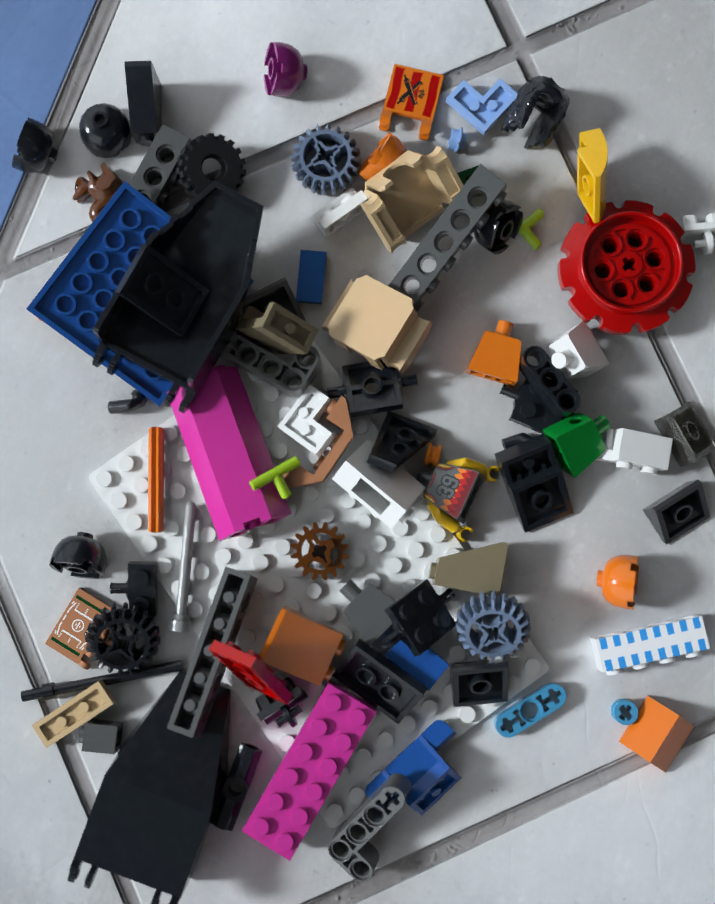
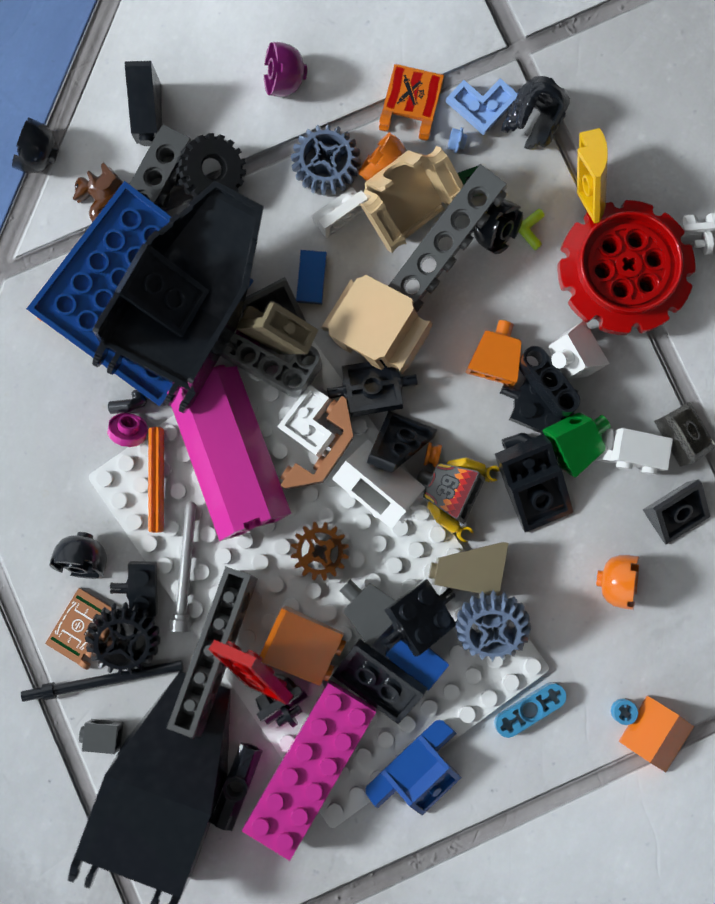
tan plate [31,679,116,748] -> none
black cylinder [79,103,132,158] -> none
lime piece [249,456,301,499] -> none
dark grey beam [328,773,411,882] -> none
black slope [449,659,509,707] -> none
white brick [590,614,710,675] -> none
none -> dark pink plate [107,413,148,447]

